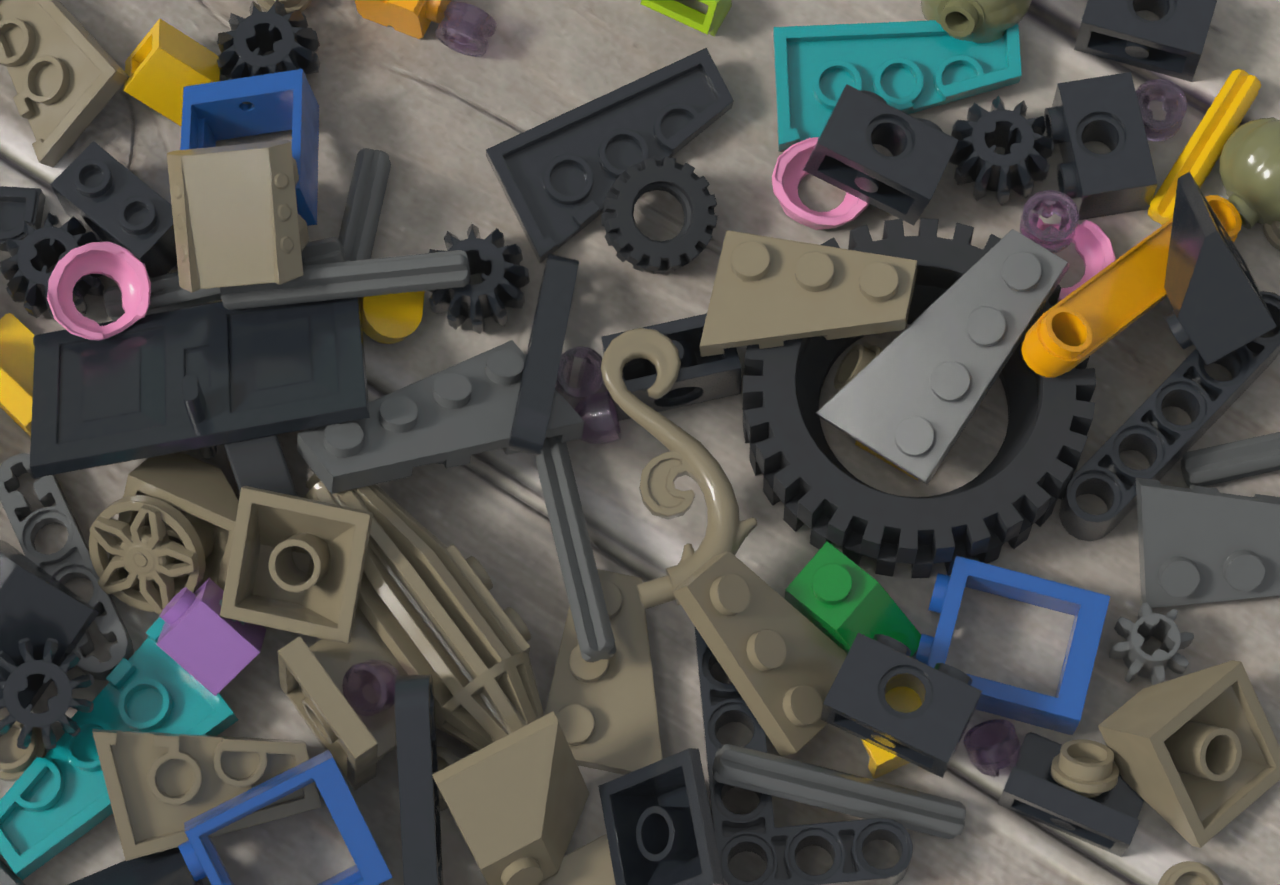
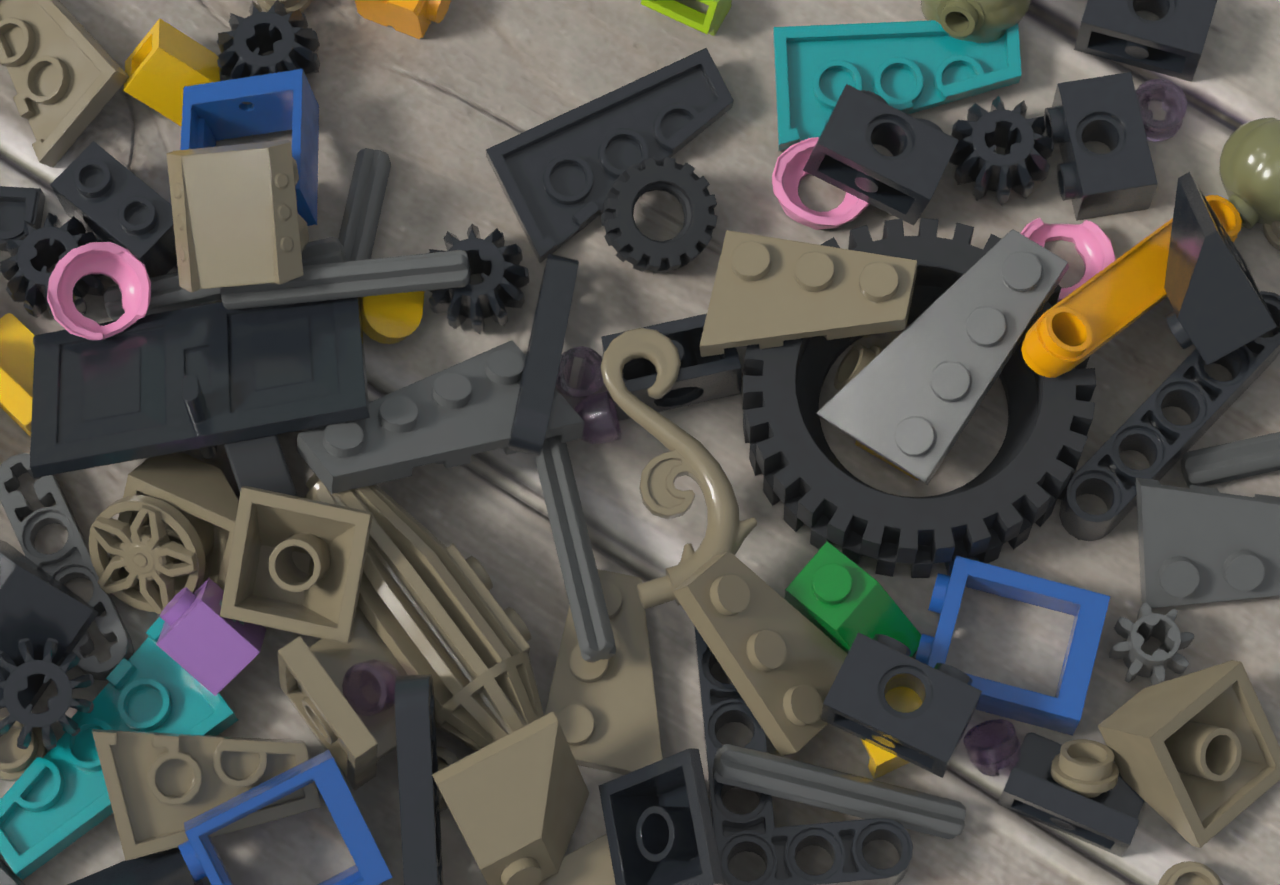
clear purple bush [435,2,497,57] -> none
clear purple bush [1019,190,1079,253] -> none
yellow axle [1148,69,1261,225] -> none

